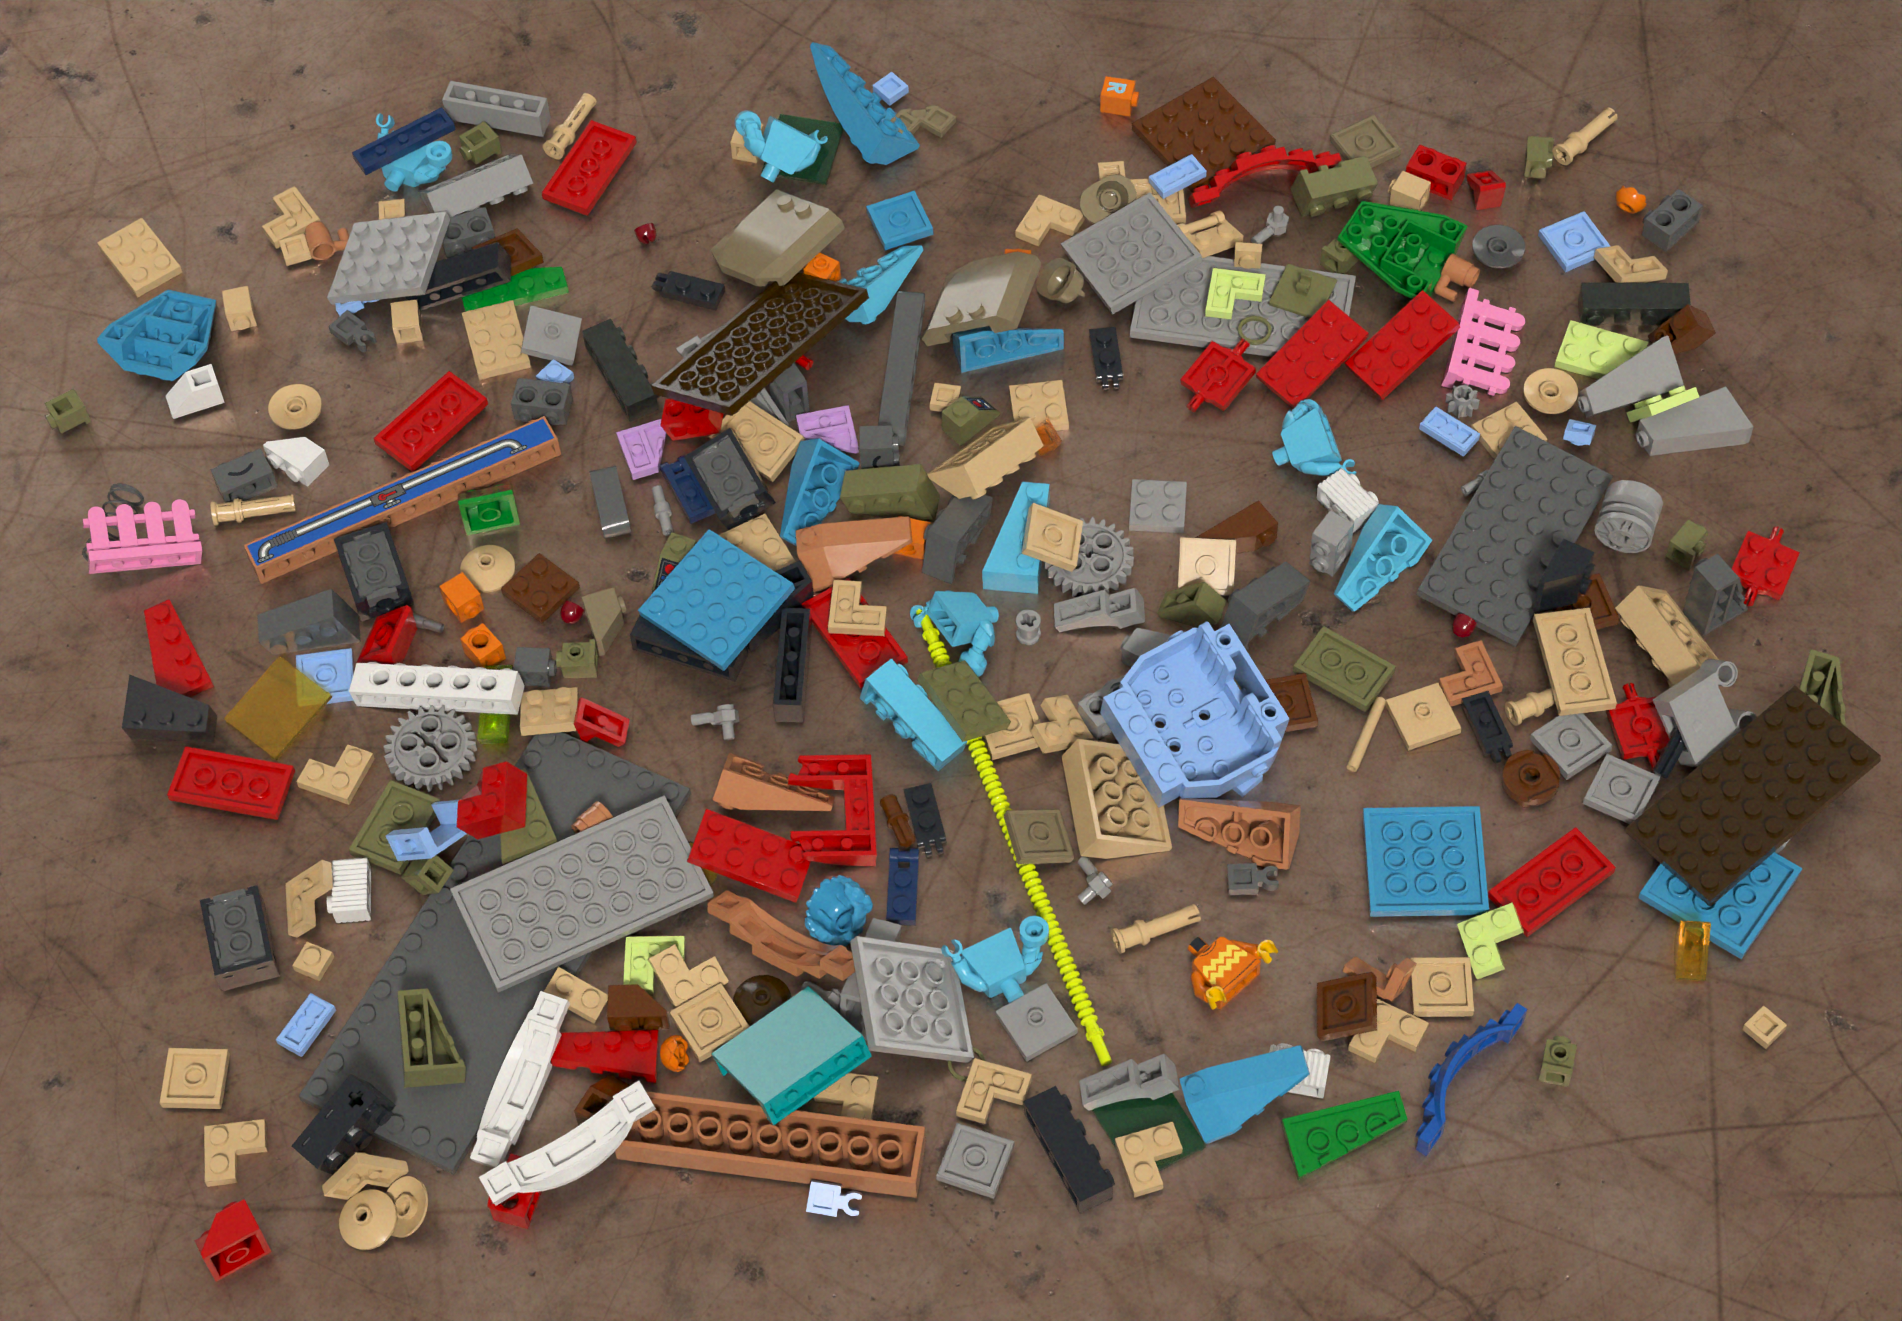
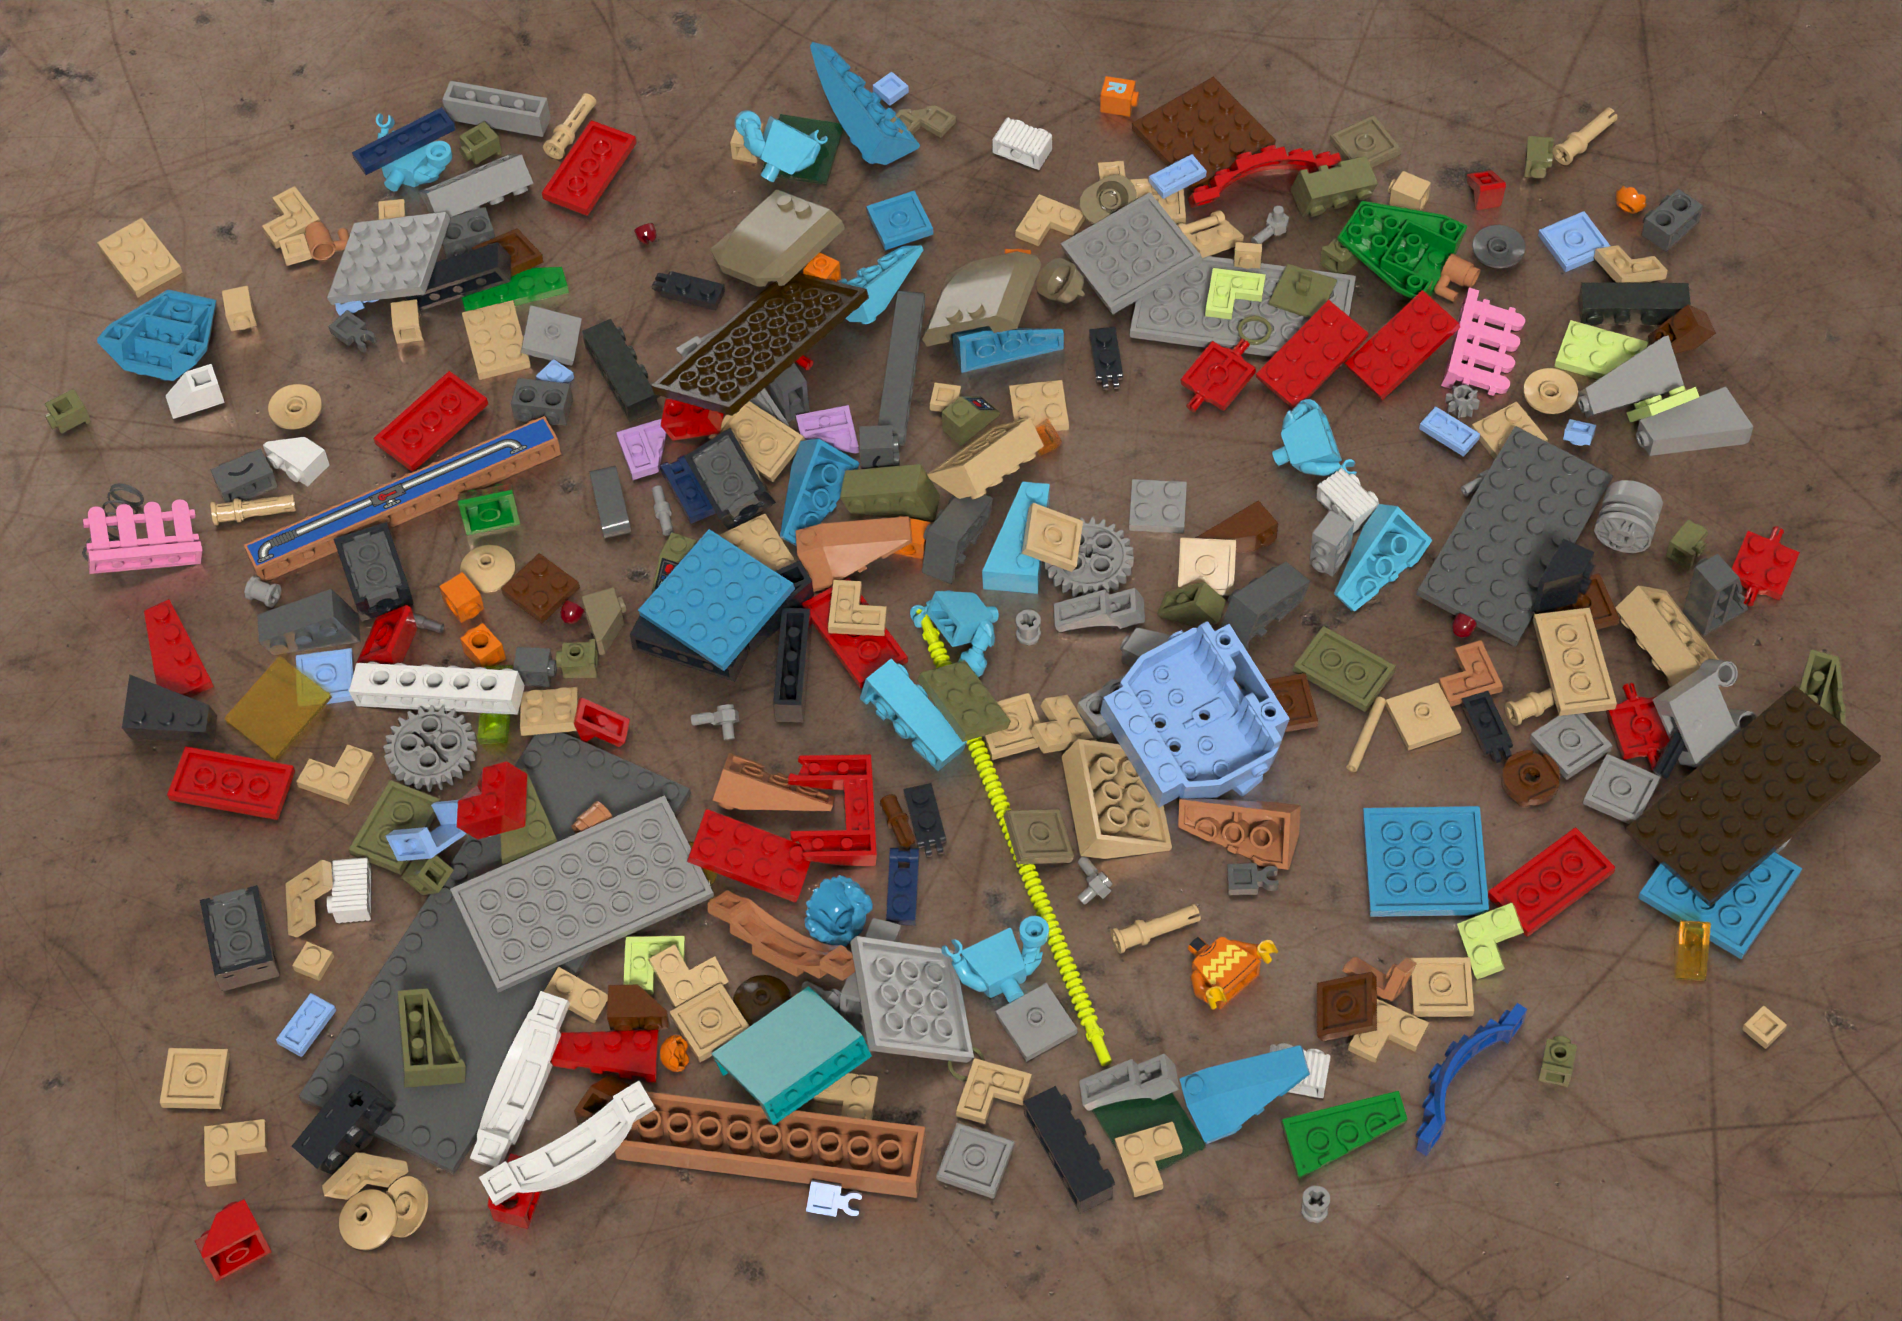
red brick [1406,144,1467,201] -> none
none -> light grey bush [244,575,281,608]
none -> white brick [992,117,1052,170]
none -> light grey bush [1301,1185,1330,1223]

